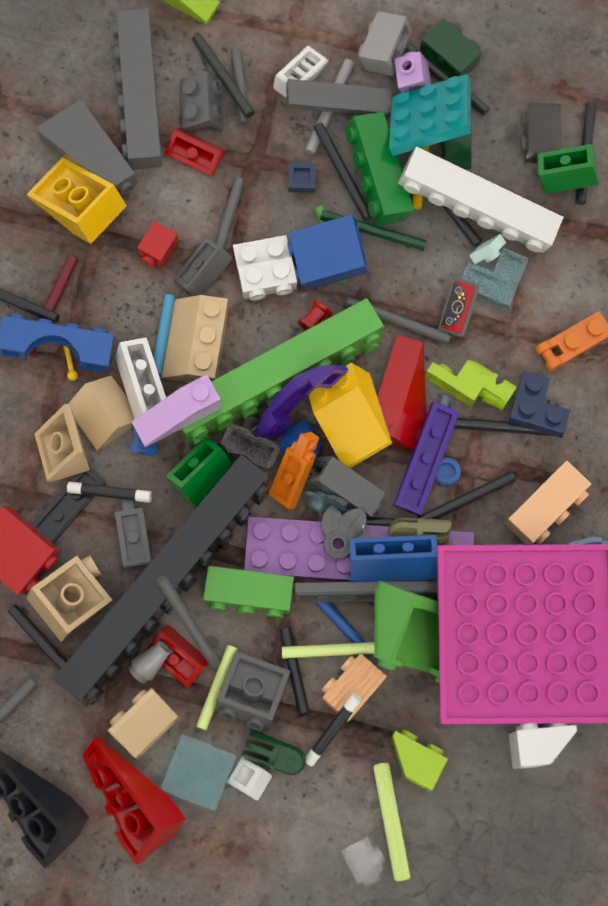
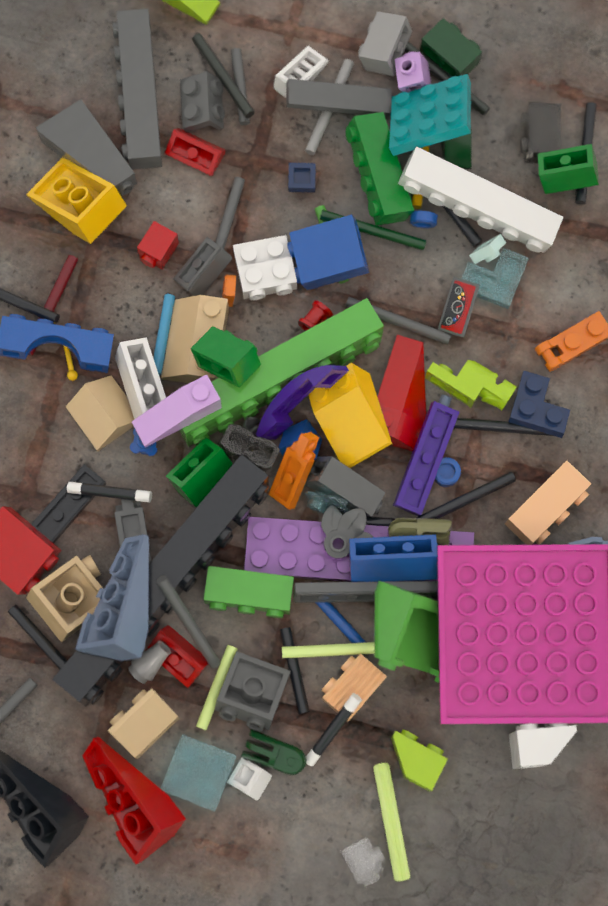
tan slope [34,404,90,482] -> none
black bar [313,123,371,221] -> none
none -> sand blue wedge [76,534,149,661]
none -> green brick [190,326,261,387]
none -> orange tile [222,274,236,307]
none -> blue tile [410,211,438,228]

